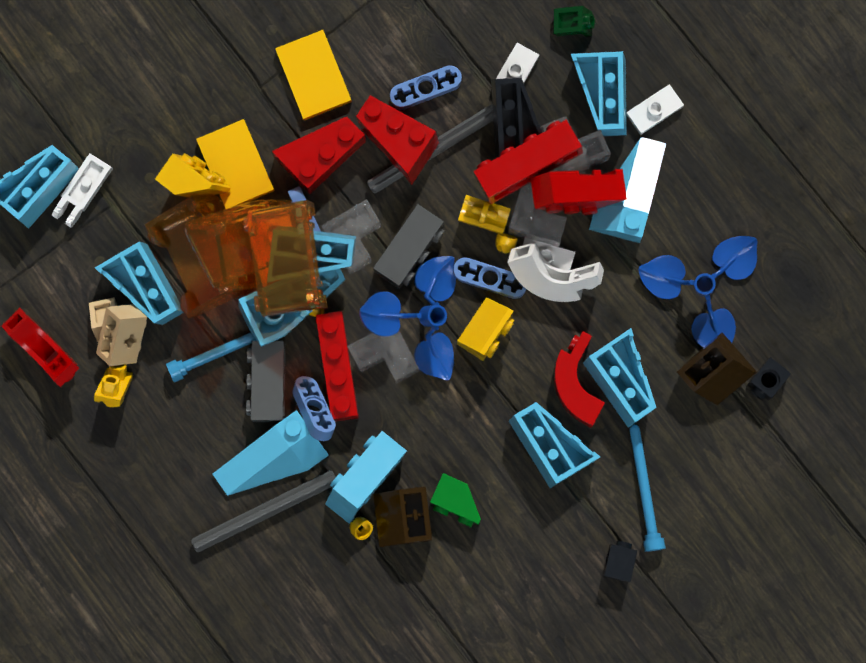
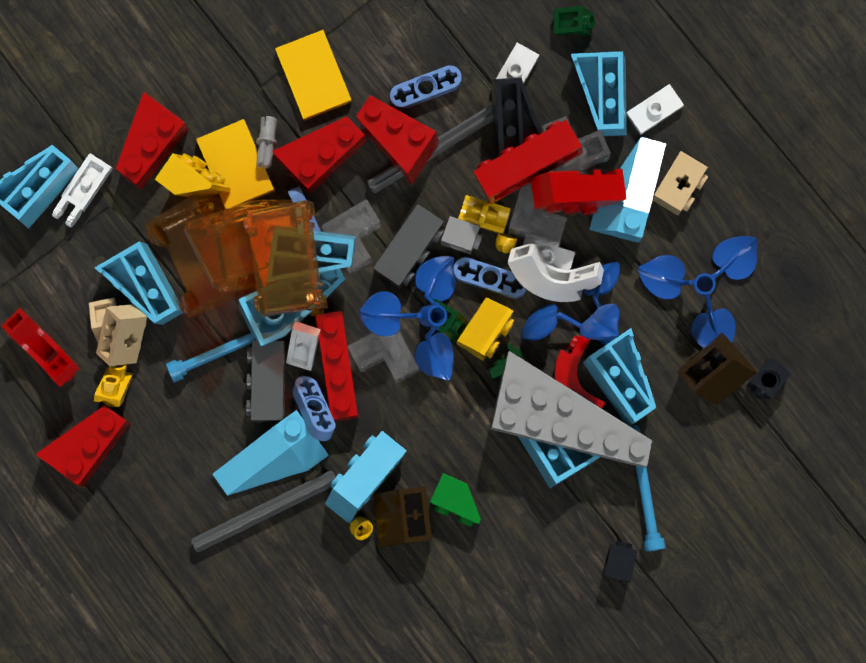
none -> red wedge [36,405,131,487]
none -> red wedge [116,92,188,190]
none -> light grey axle [256,116,277,169]
none -> white plate [286,321,321,371]
none -> dark green bracket [434,299,468,342]
none -> light grey brick [441,216,483,255]
none -> dark green bracket [488,343,524,382]
none -> light grey wing [490,351,652,468]
none -> blue plant [522,261,620,345]
none -> tan brick [652,151,708,216]

